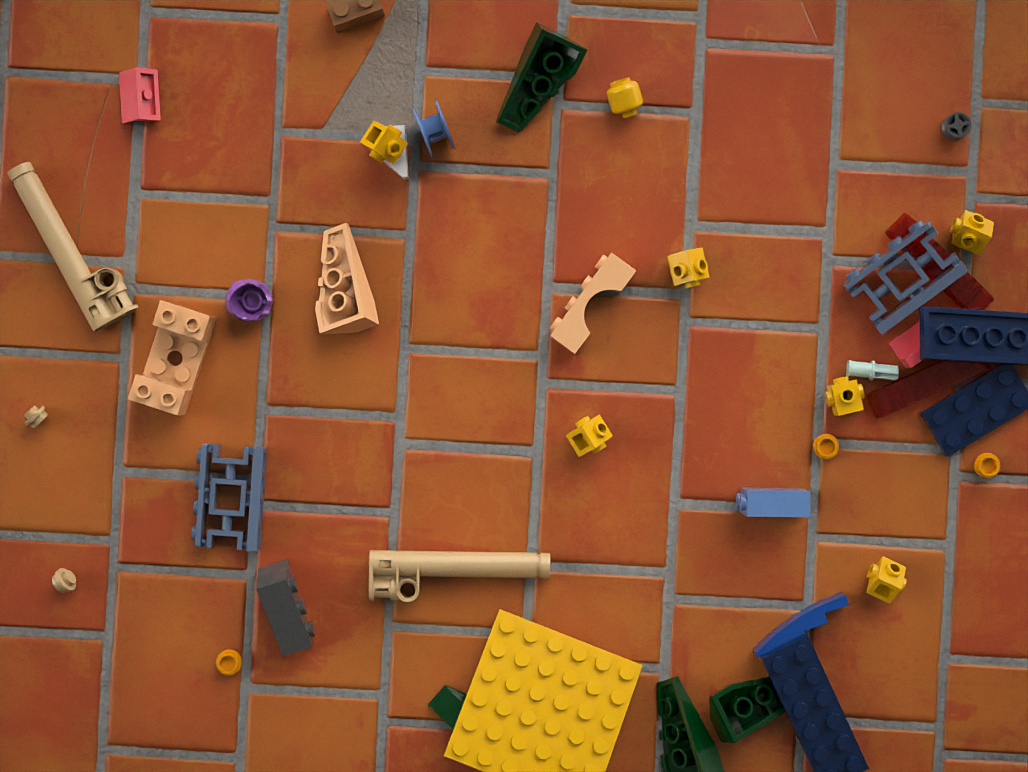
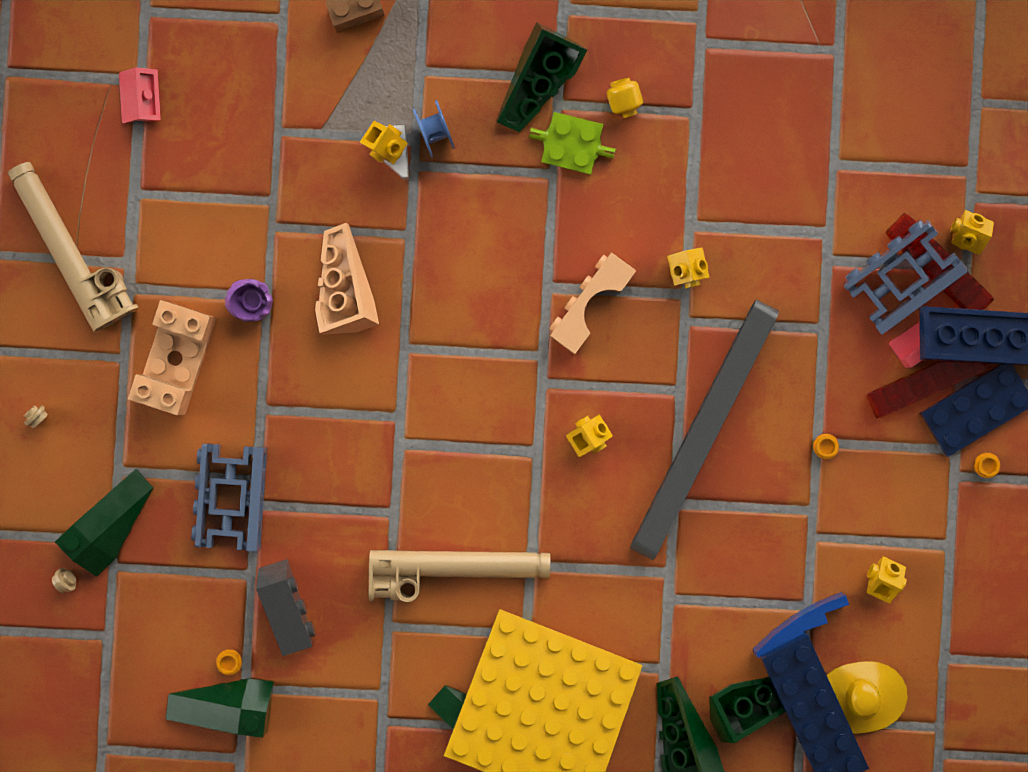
medium blue brick [736,487,811,517] -> none
yellow brick [825,376,865,416] -> none
light aqua axle [846,360,899,381] -> none
dark grey wheel [941,112,971,140] -> none
none -> dark green wedge [55,469,154,577]
none -> dark green wedge [166,678,274,738]
none -> lime plate [529,112,616,175]
none -> dark grey beam [630,299,779,560]
none -> yellow hat [827,661,908,734]

